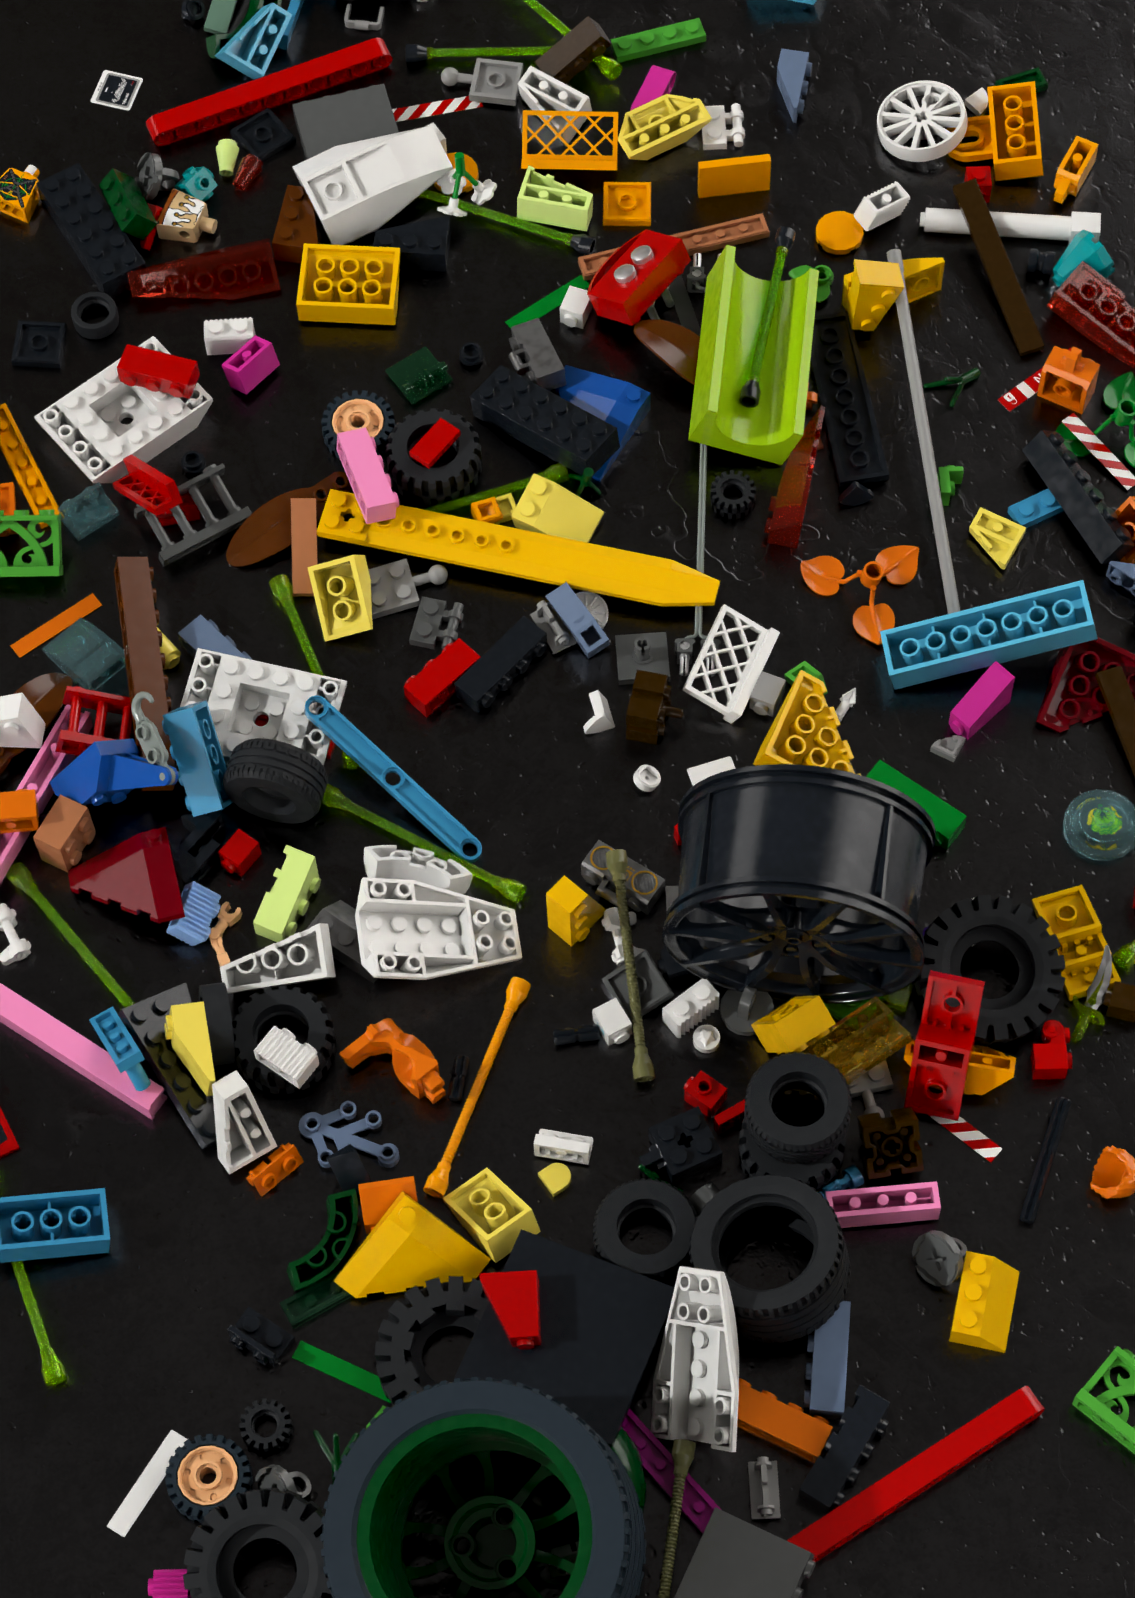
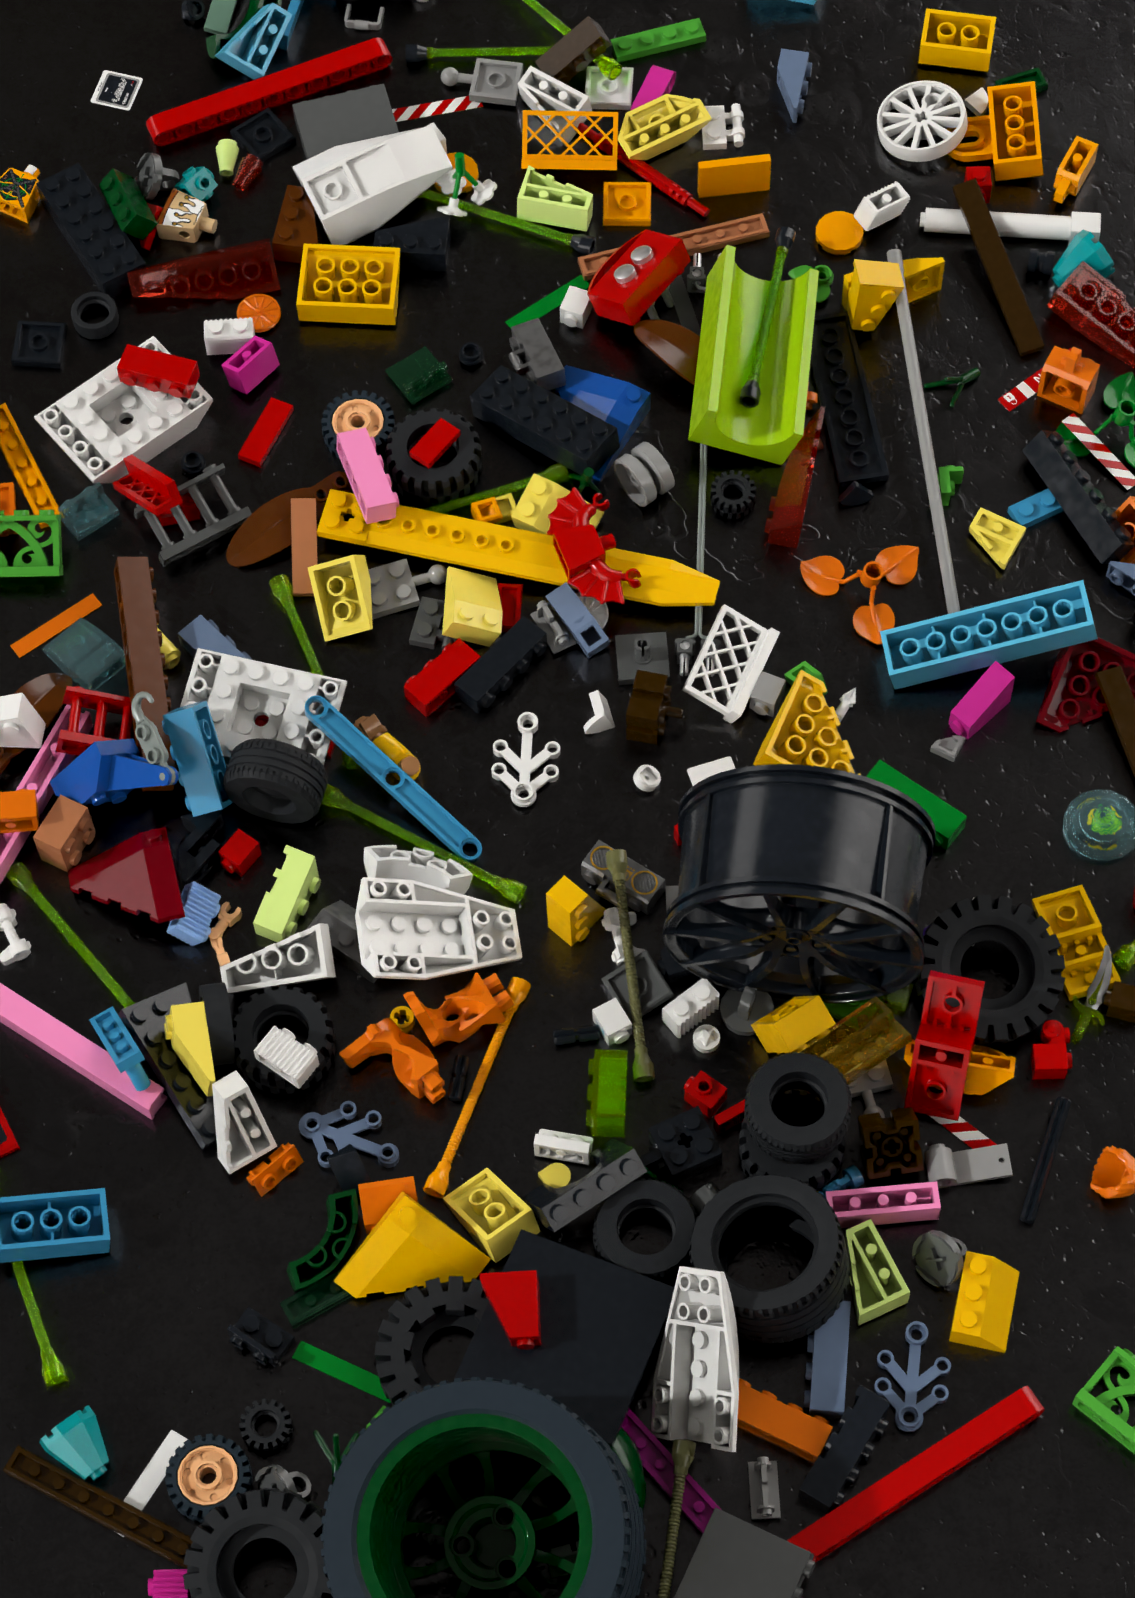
none -> dark brown tile [3,1445,193,1569]
none -> teal cone [39,1405,109,1481]
none -> orange wheel [237,294,281,333]
none -> red tile [238,397,294,468]
none -> piece [353,713,421,781]
none -> yellow bush [390,1006,415,1033]
none -> orange hips [403,972,514,1047]
none -> light yellow slope [442,566,503,647]
none -> white plant [491,712,561,807]
none -> red tile [497,583,523,632]
none -> black arch [521,1139,647,1232]
none -> red torso [547,487,642,604]
none -> red axle [577,122,710,217]
none -> white tile [585,66,634,110]
none -> clear neon green wedge [586,1049,628,1137]
none -> light grey wheel [613,441,675,507]
none -> yellowish green wedge [844,1219,910,1326]
none -> sand blue plant [874,1321,951,1432]
none -> yellow brick [918,8,996,72]
none -> light grey door [924,1143,1013,1188]

